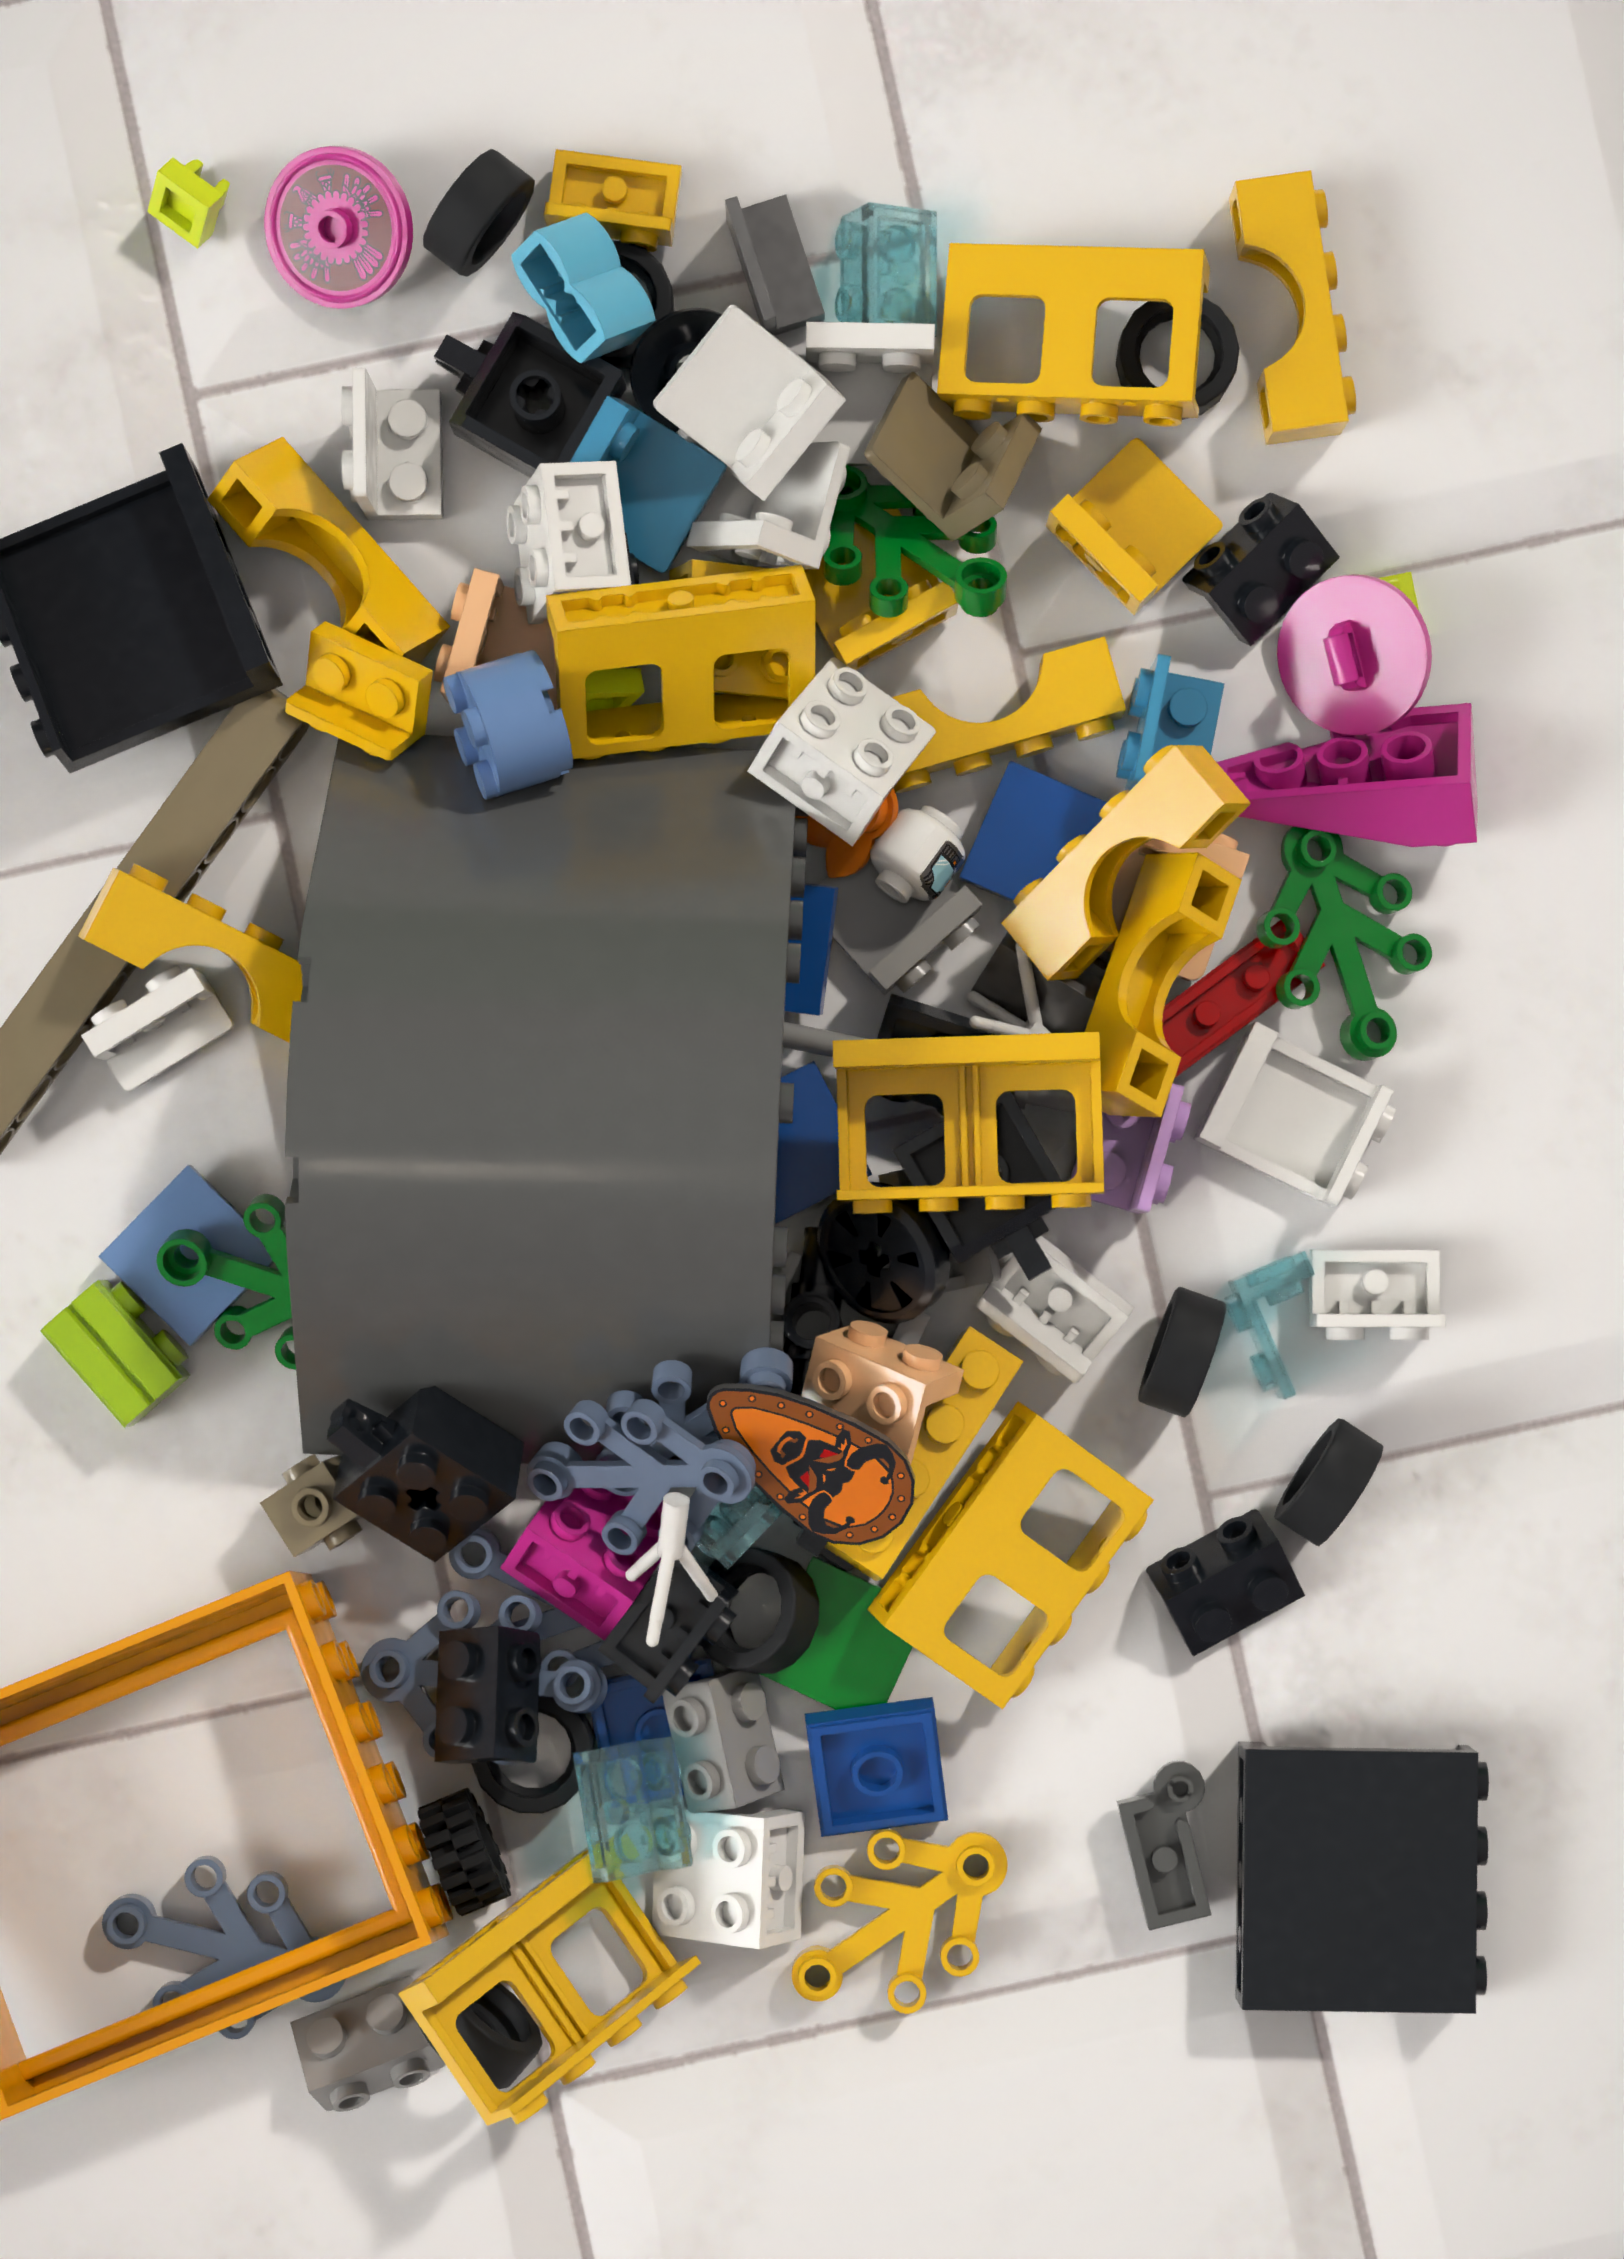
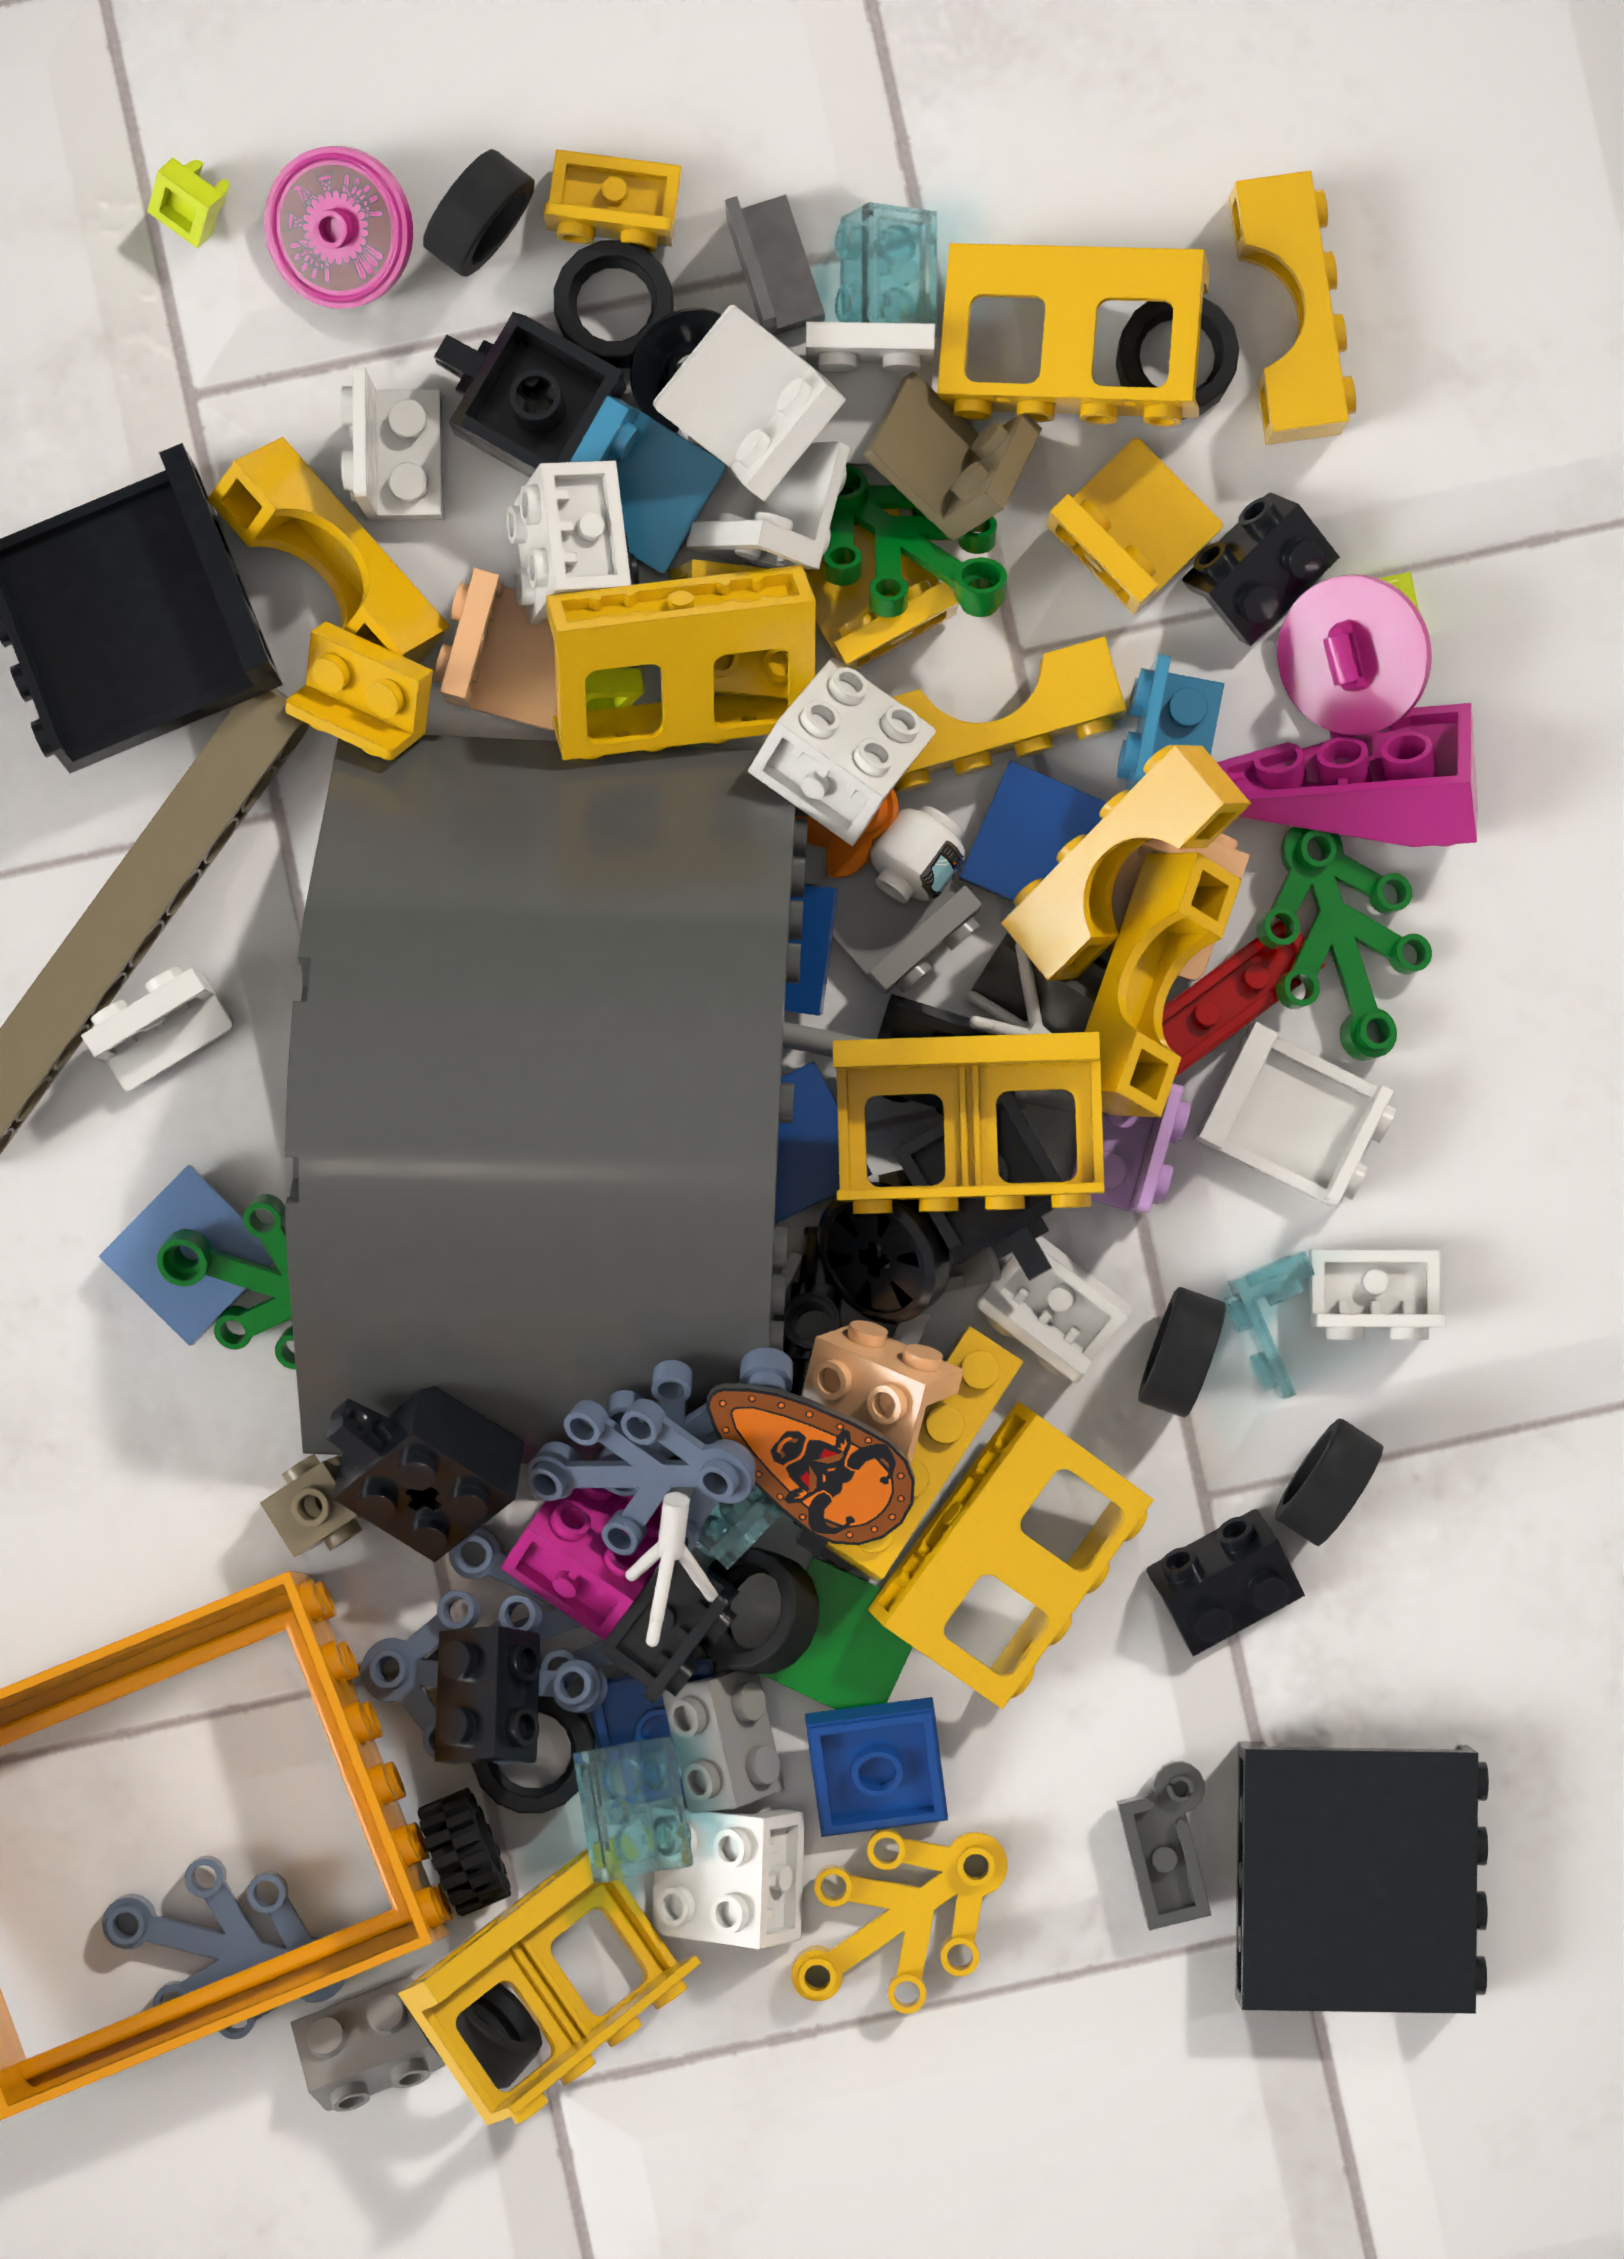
lime brick [40,1280,191,1428] -> none
yellow arch [78,863,303,1043] -> none
medium blue brick [443,650,573,800] -> none
medium azure brick [511,212,656,363] -> none

